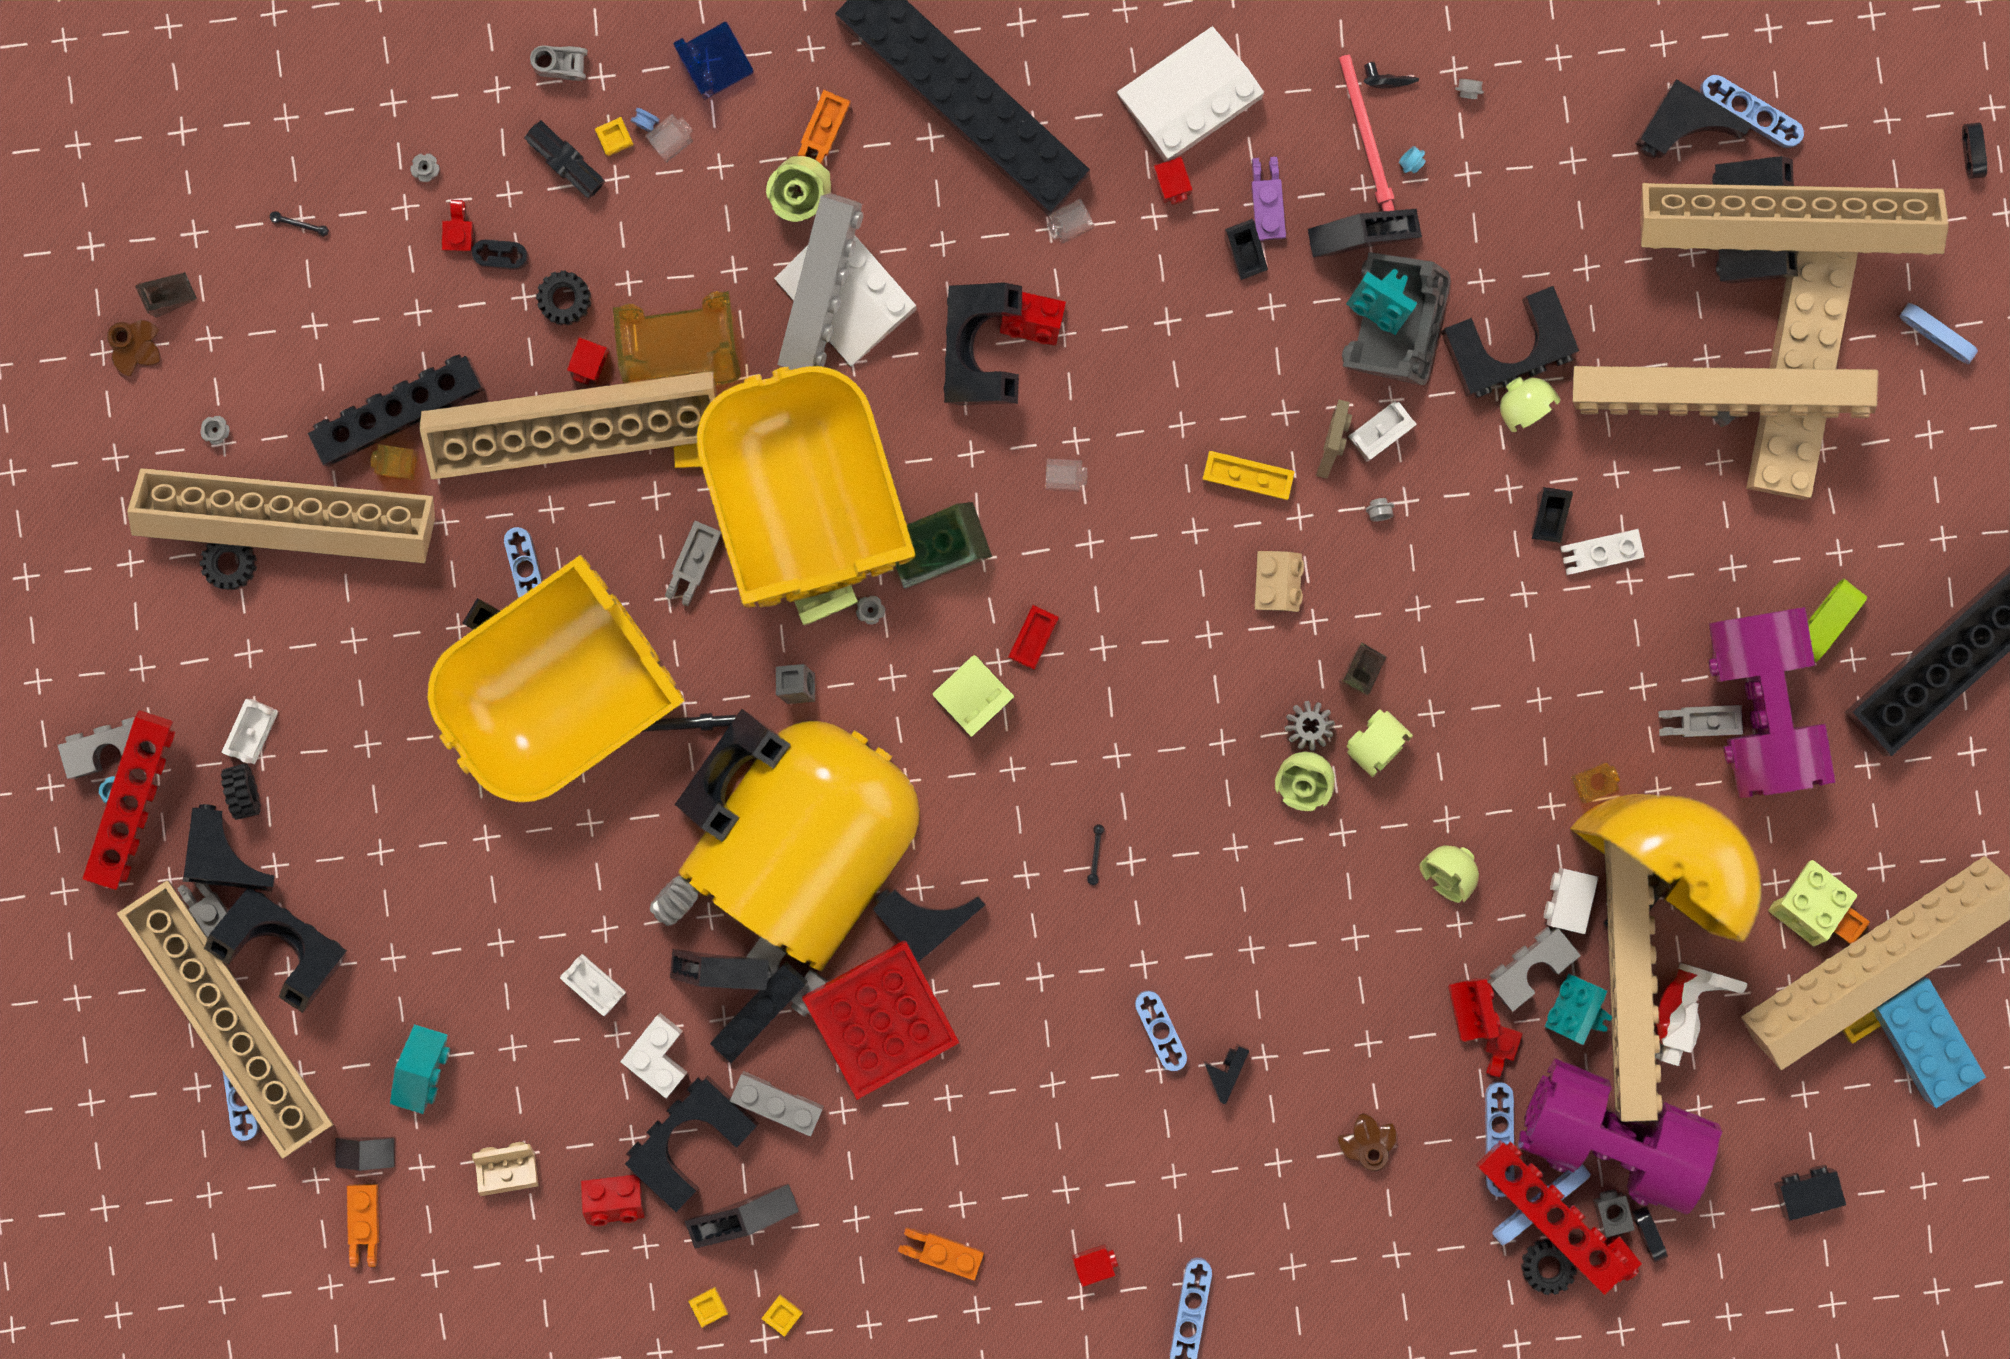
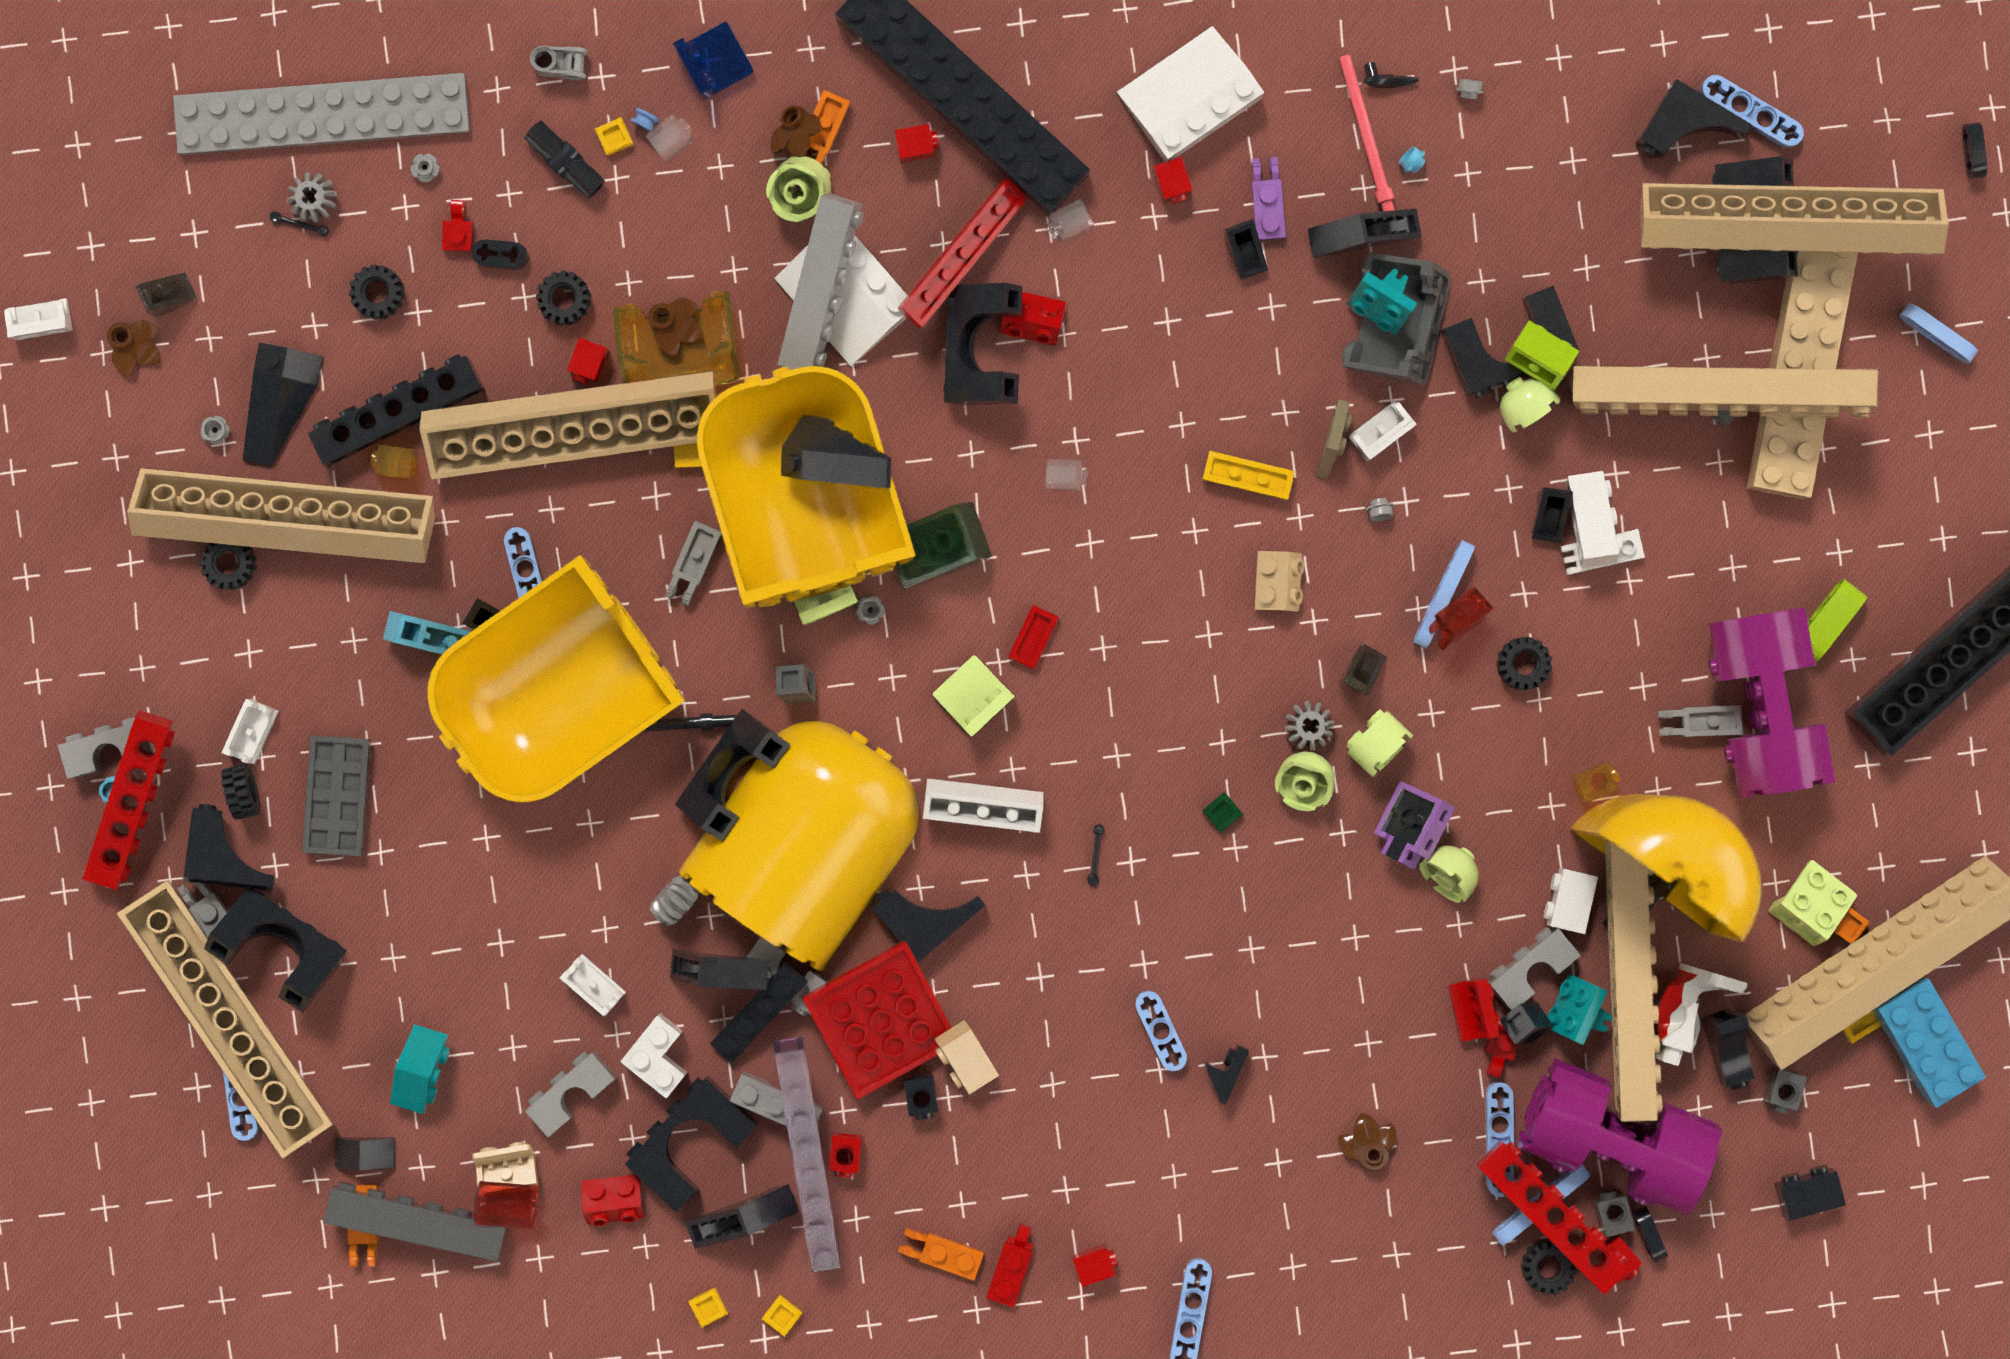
none -> white hinge [4,298,73,341]
none -> light grey plate [173,73,470,155]
none -> black wedge [242,342,323,466]
none -> light grey gear [286,172,337,223]
none -> dark grey plate [302,735,371,856]
none -> dark grey brick [323,1182,506,1261]
none -> black tyre [349,265,405,320]
none -> medium azure slope [383,611,472,654]
none -> clear red hinge [474,1181,538,1229]
none -> light grey arch [525,1050,618,1137]
none -> reddish brown plate [648,298,703,356]
none -> reddish brown plate [770,105,821,157]
none -> brick [773,1037,841,1273]
none -> black wedge [781,415,891,488]
none -> red brick [828,1132,863,1178]
none -> red brick [895,124,939,163]
none -> plate [897,178,1028,328]
none -> black brick [904,1074,939,1120]
none -> white brick [923,778,1043,833]
none -> tan brick [935,1020,999,1095]
none -> red hinge [986,1223,1033,1307]
none -> dark green tile [1202,792,1243,833]
none -> piece [1374,781,1455,870]
none -> light blue beam [1413,540,1475,648]
none -> clear red hinge [1429,586,1494,651]
none -> black tyre [1497,637,1552,690]
none -> black brick [1500,1002,1553,1045]
none -> lime brick [1504,320,1579,390]
none -> white brick [1565,471,1623,568]
none -> black arch [1700,1009,1755,1090]
none -> dark grey brick [1763,1067,1807,1114]

